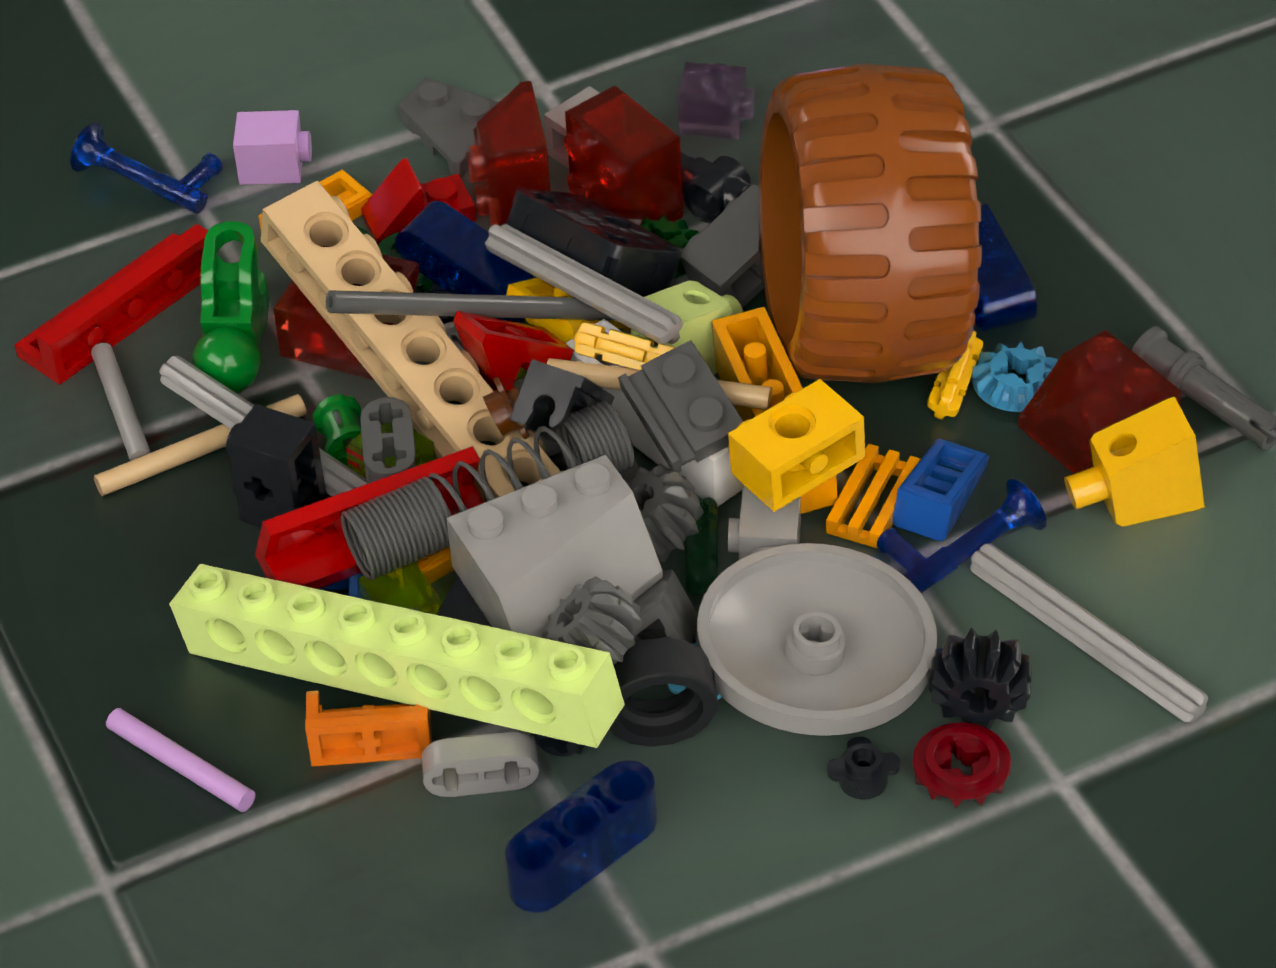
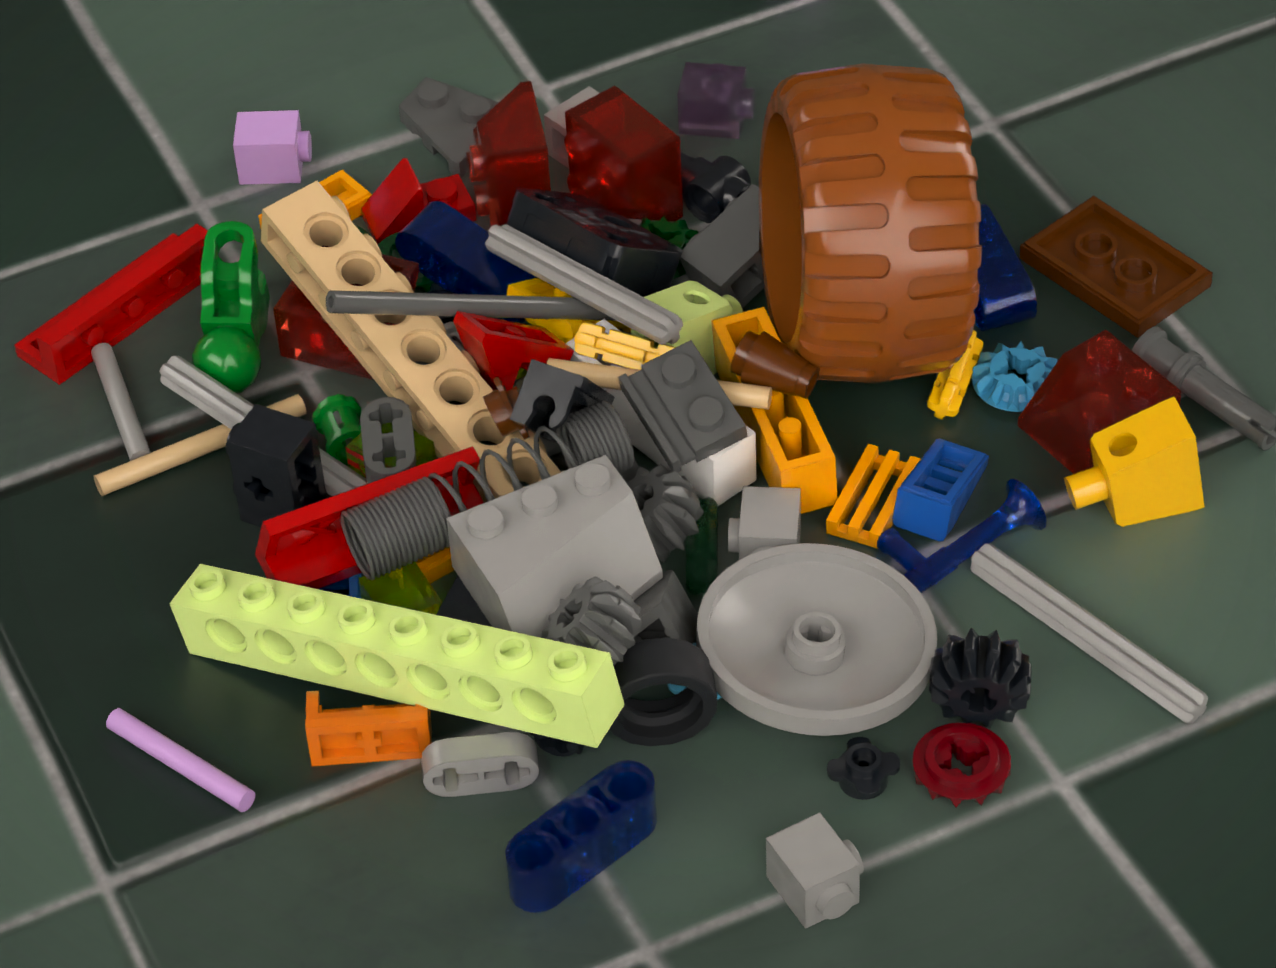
clear blue piece [70,123,223,214] -> none
yellow brick [728,379,865,512] -> none
none -> reddish brown cone [730,331,820,399]
none -> light grey brick [766,812,864,929]
none -> reddish brown tile [1019,195,1213,338]

